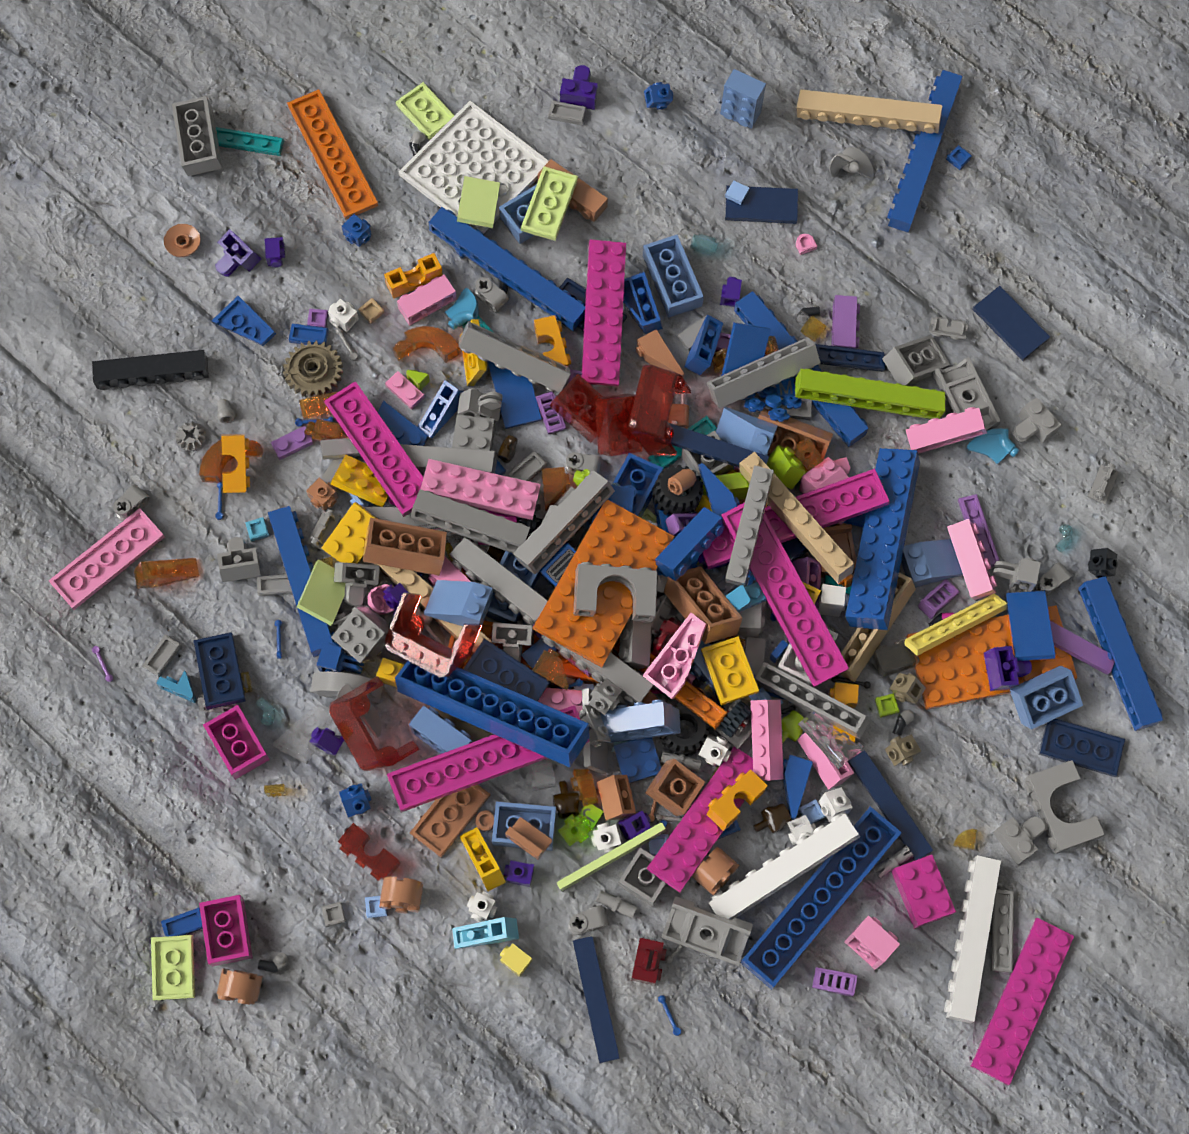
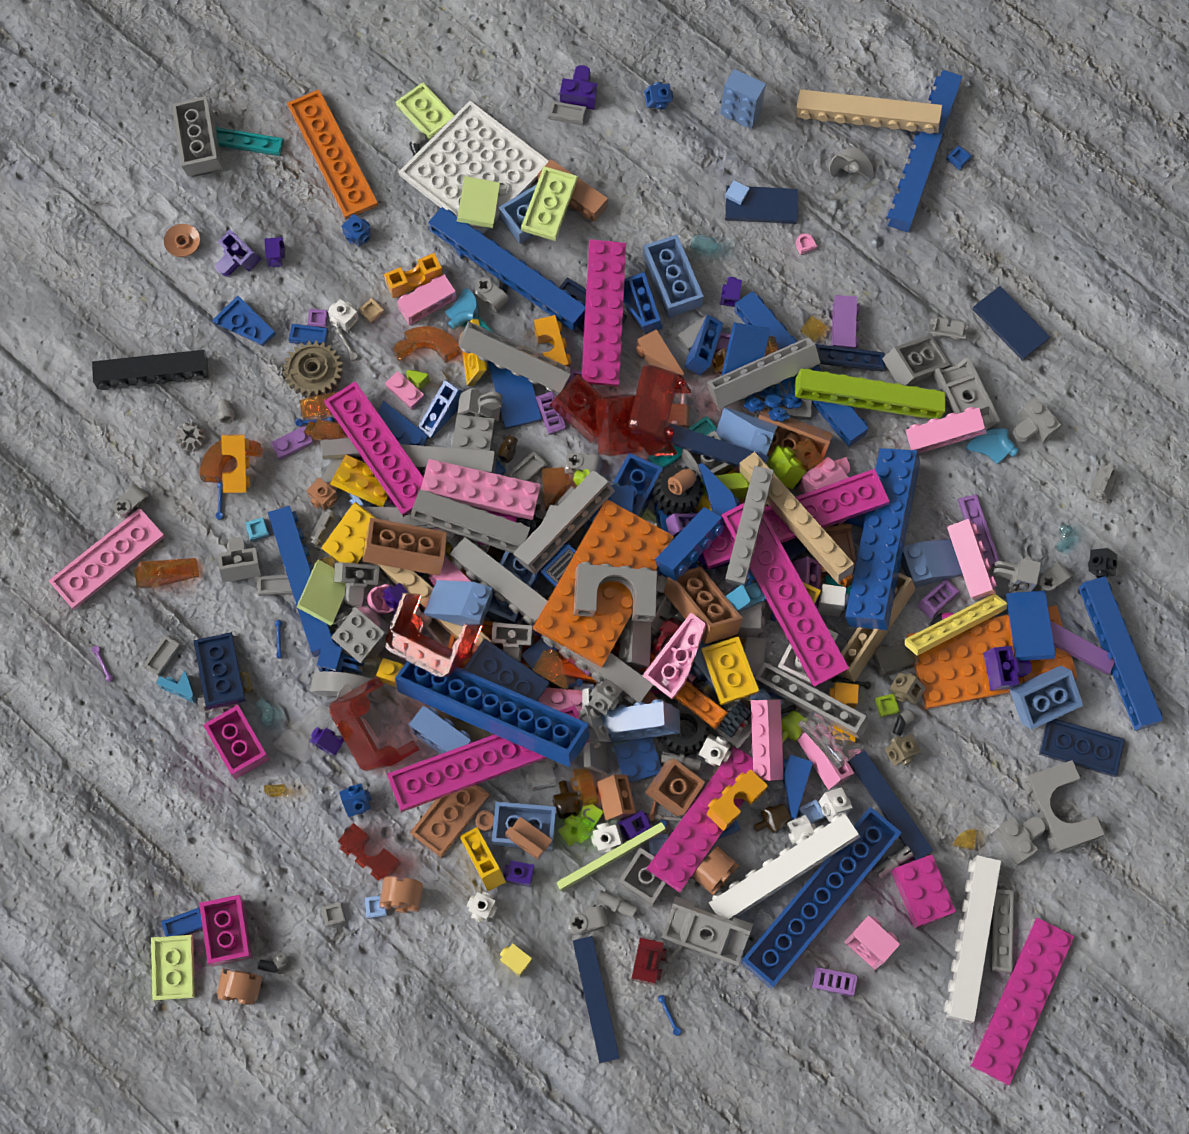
medium azure slope [452,917,519,949] -> none
blue tile [770,640,789,664] -> none
arm [796,306,820,324] -> none

